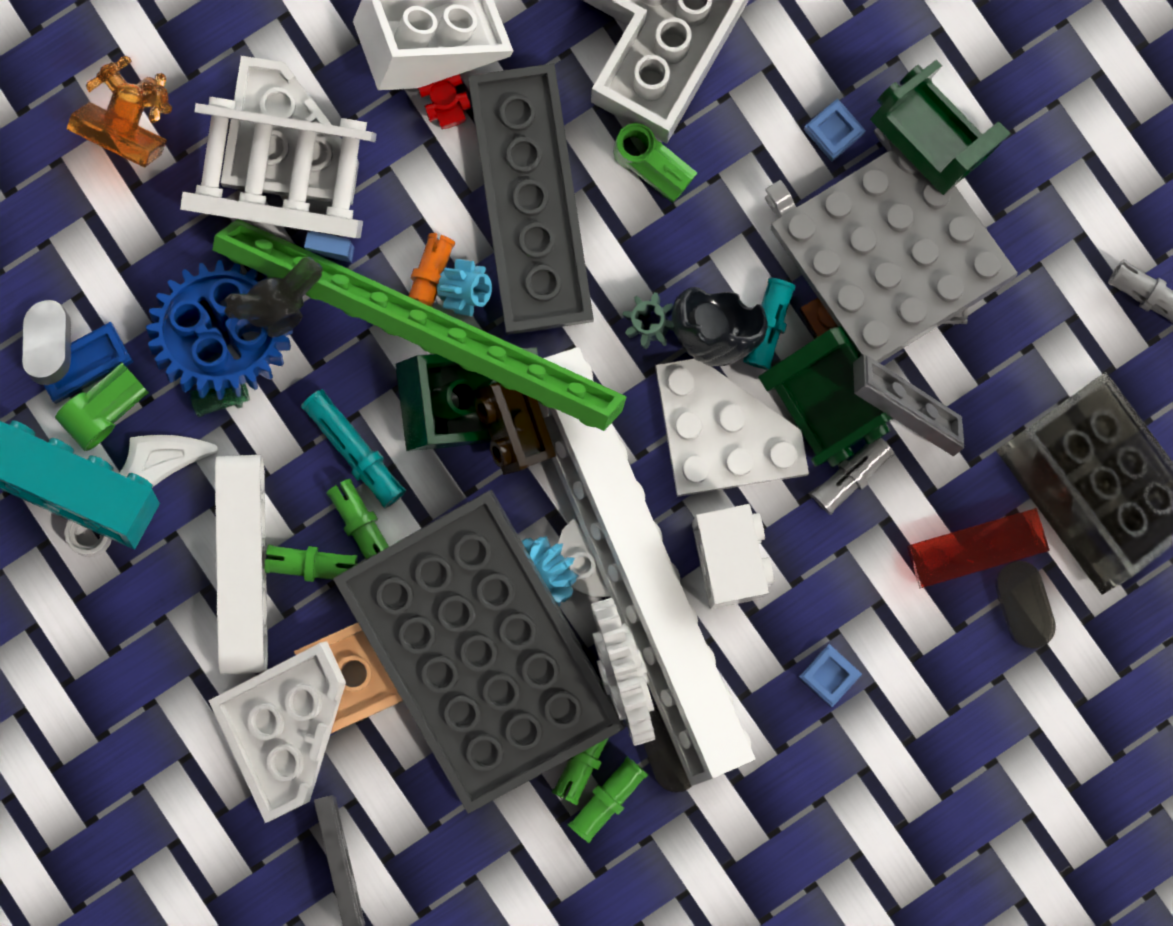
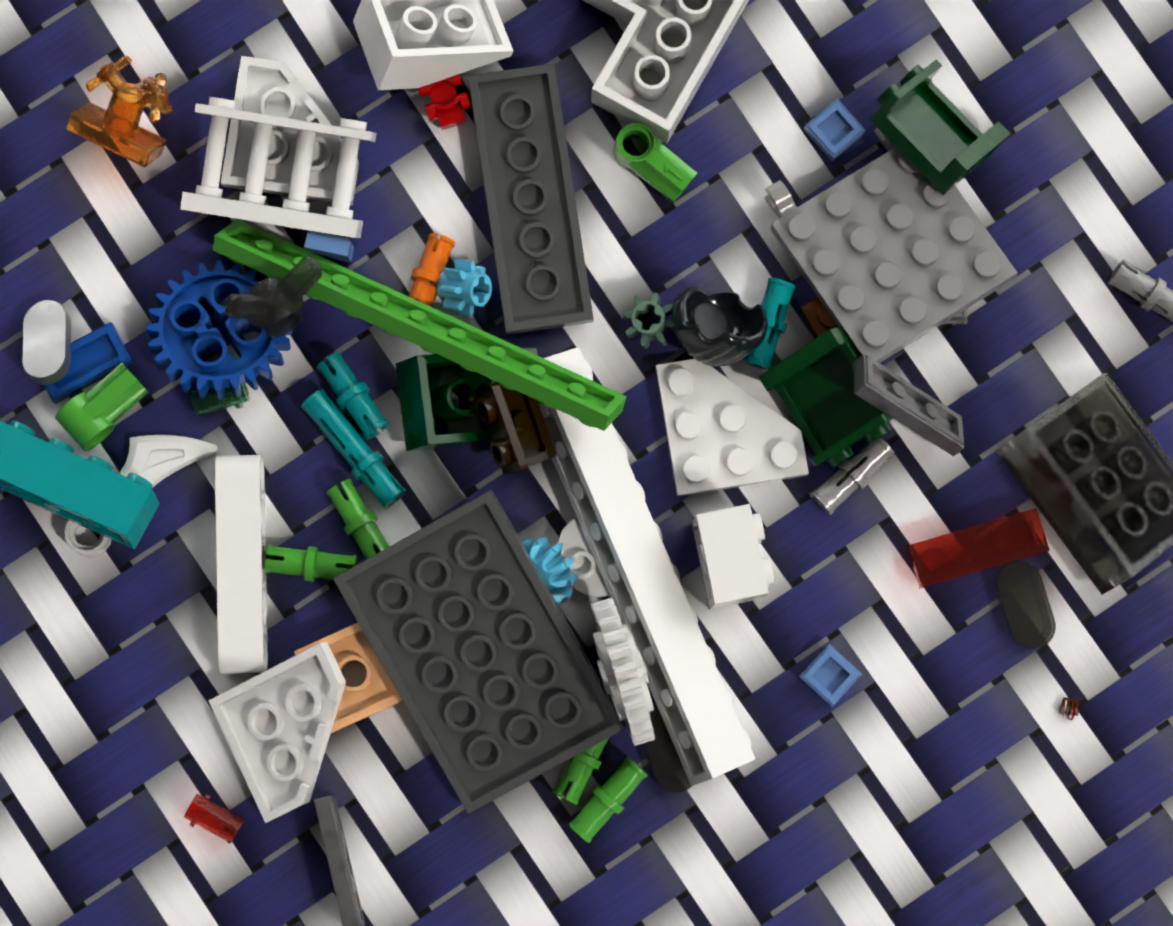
none -> clear red pin [184,793,245,844]
none -> teal pin [317,352,390,440]
none -> reddish brown piece [1059,697,1079,720]

